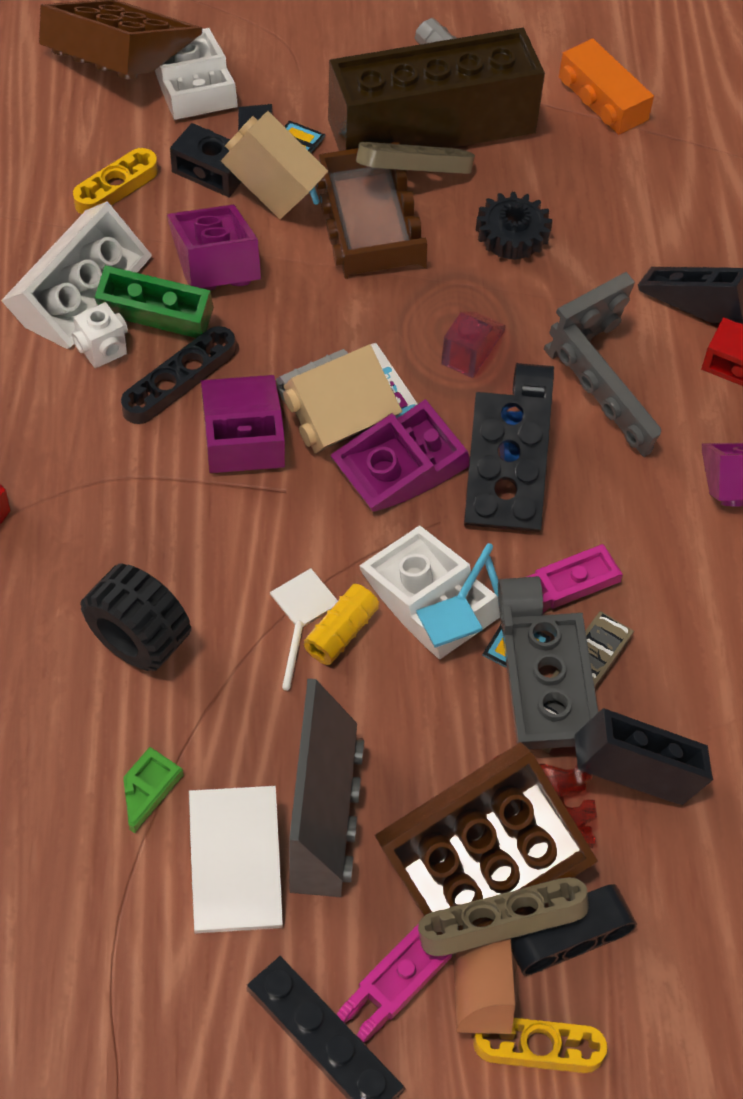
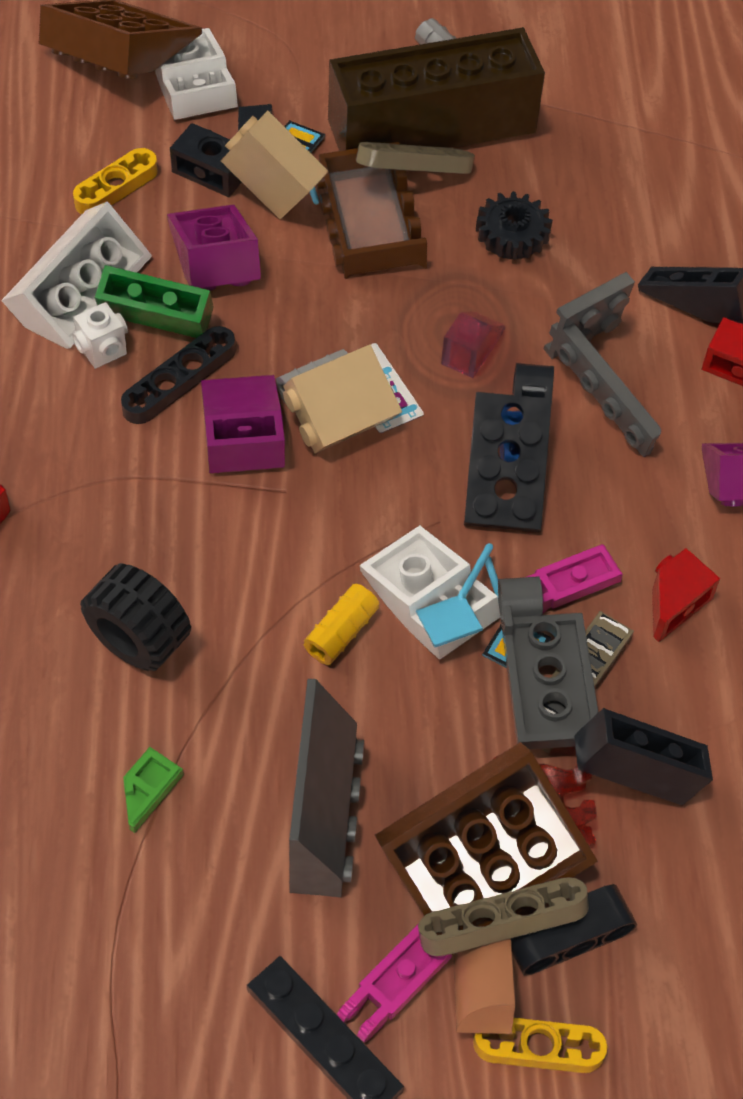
white slope [189,786,283,934] -> none
white piece [270,568,338,691] -> none
magenta slope [330,399,470,512] -> none
orange brick [559,38,654,135] -> none
none -> red slope [652,548,720,642]

